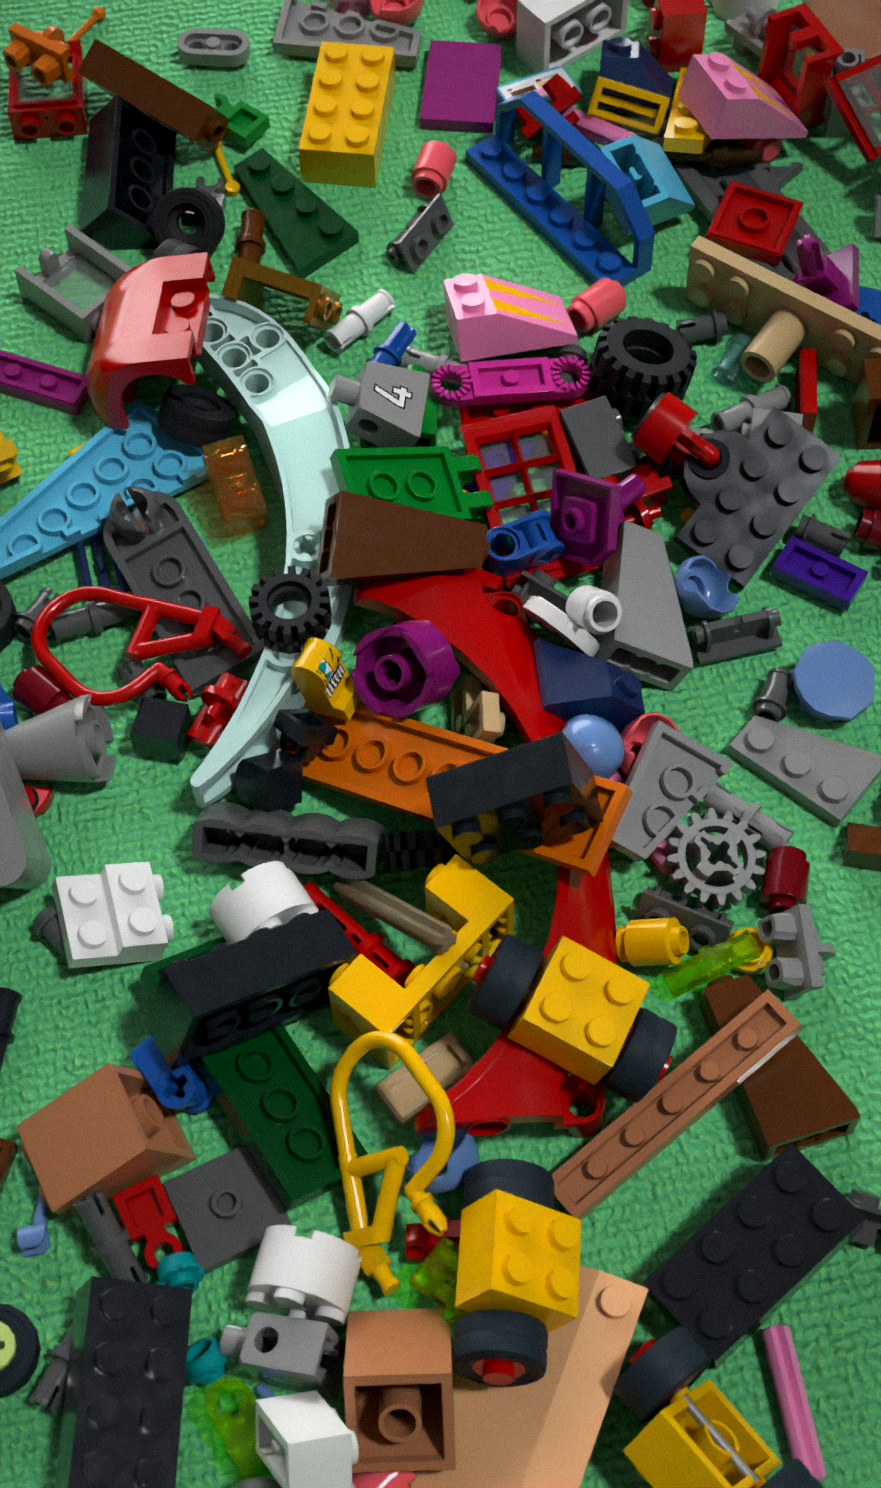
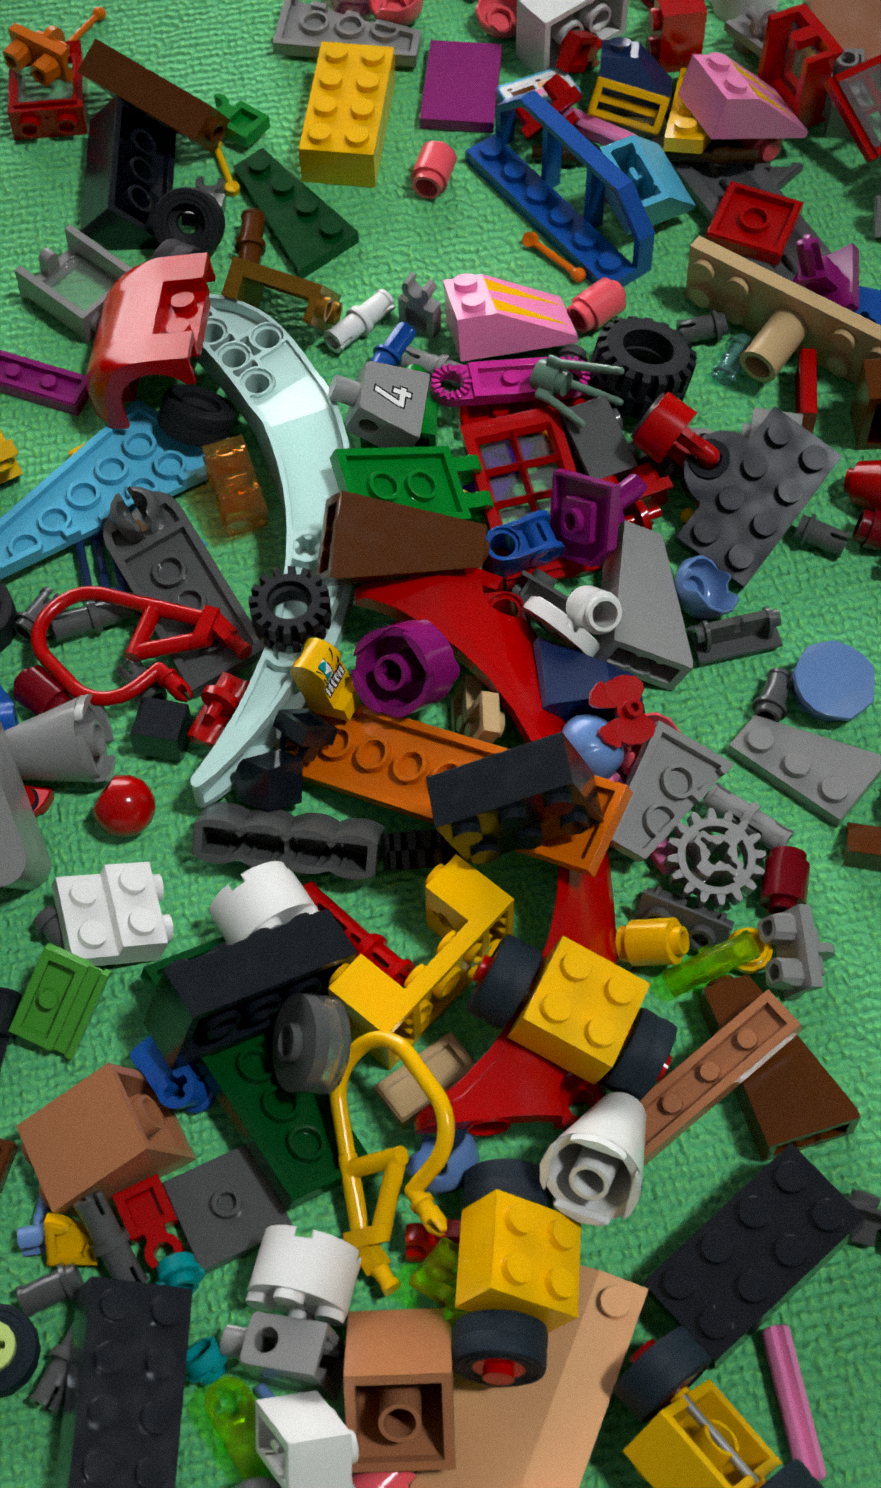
light grey plate [177,28,250,67] -> none
dark tan axle [333,877,457,953] -> none
dark grey hinge [386,194,454,274] -> none
light grey pin [711,384,792,432] -> none
dark purple plate [771,536,868,611] -> none
none -> bright green plate [8,943,112,1060]
none -> dark grey pin [16,1262,84,1318]
none -> yellow tile [44,1213,100,1266]
none -> red piece [92,775,156,838]
none -> dark grey piece [272,993,351,1094]
none -> light grey plate [398,272,441,339]
none -> orange hinge [522,232,586,283]
none -> sand green plant [530,354,625,428]
none -> white cone [540,1092,646,1226]
none -> red plate [555,31,602,73]
none -> red piece [589,675,656,749]

